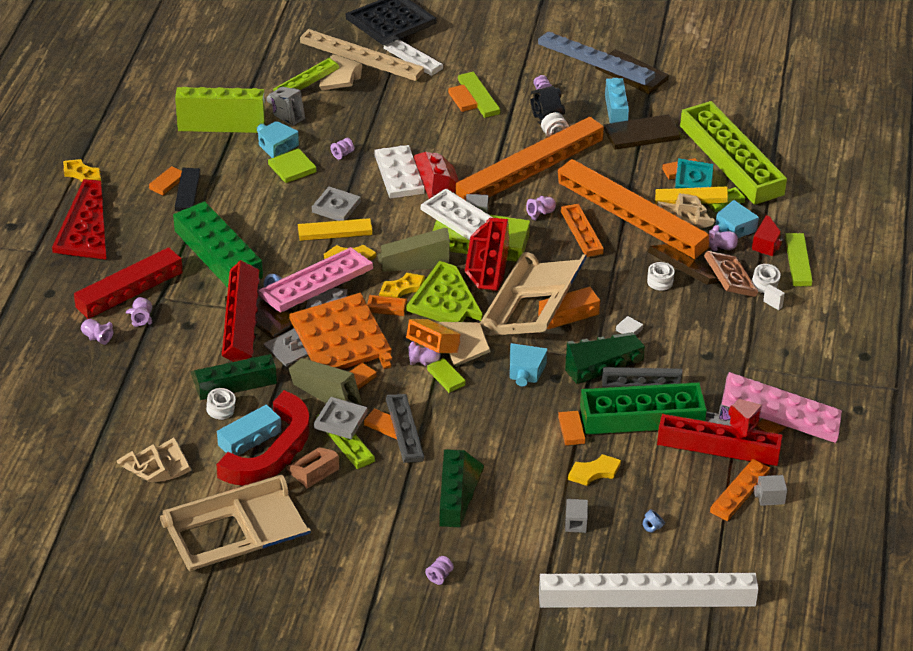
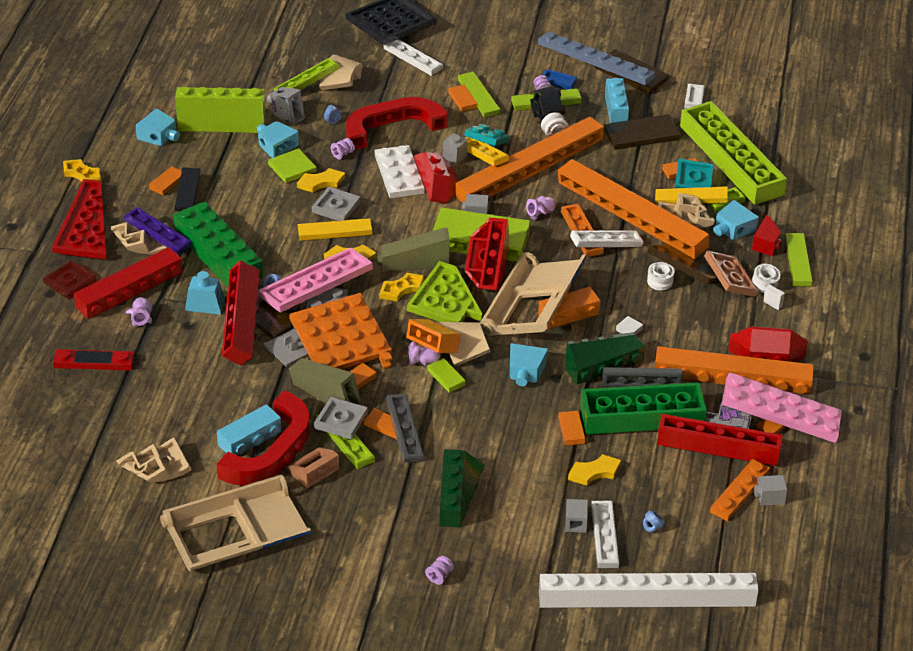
lavender animal [81,319,113,345] -> none
dark green wedge [191,354,277,400] -> none
white wheel [206,388,236,420] -> none
tan plate [300,29,424,81] -> none
orange tile [367,295,407,316] -> none
white tile [421,189,493,240] -> none
lavender animal [709,225,738,251] -> none
red slope [728,399,762,437] -> none
none -> clear red tile [43,260,97,300]
none -> red plate [53,349,134,371]
none -> tan slope [111,222,169,255]
none -> dark purple tile [124,207,191,255]
none -> medium azure torso [136,109,180,146]
none -> medium azure torso [185,271,225,315]
none -> yellow tile [297,168,345,193]
none -> medium blue tile [324,105,342,124]
none -> red arch [346,97,448,150]
none -> light grey brick [443,133,467,165]
none -> teal plate [464,124,510,146]
none -> yellow tile [465,137,509,166]
none -> lime tile [511,88,582,111]
none -> blue tile [542,69,577,90]
none -> white tile [570,231,643,247]
none -> white tile [591,501,619,568]
none -> orange brick [655,346,813,395]
none -> white tile [684,84,705,108]
none -> red wedge [728,327,808,362]

